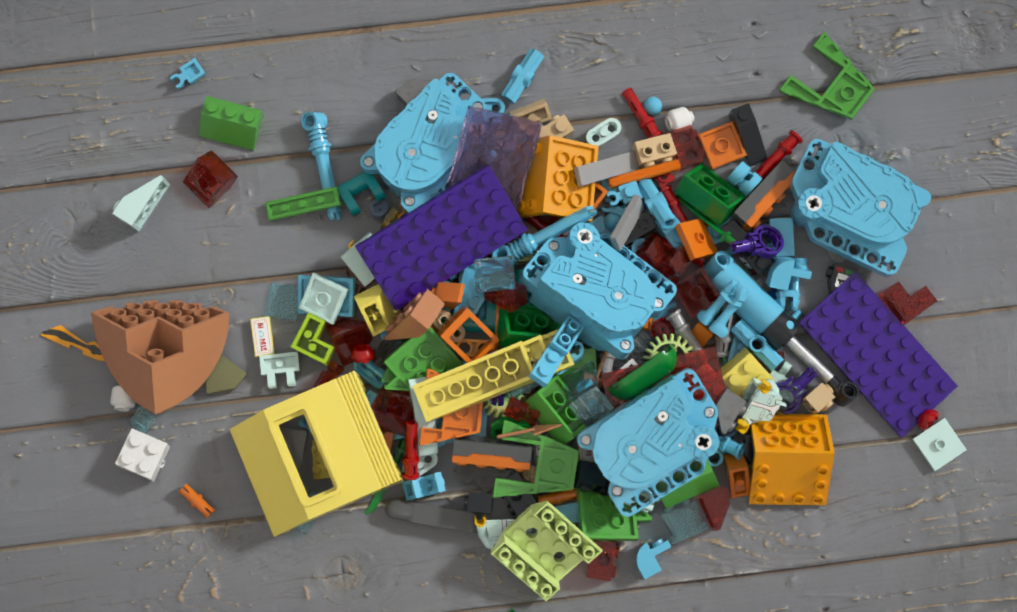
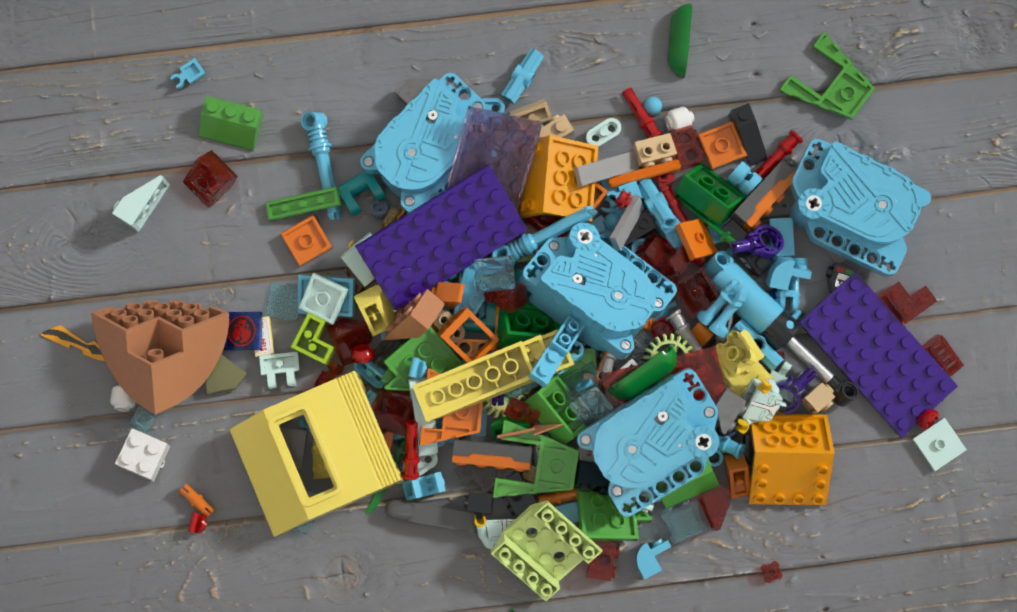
none -> red plate [188,512,207,534]
none -> tile [223,312,262,351]
none -> orange plate [281,215,333,267]
none -> medium azure plate [408,357,427,379]
none -> red plate [615,190,632,210]
none -> green brick [667,3,692,78]
none -> light yellow slope [711,329,764,381]
none -> clear red plate [761,561,783,583]
none -> clear red slope [923,335,964,377]

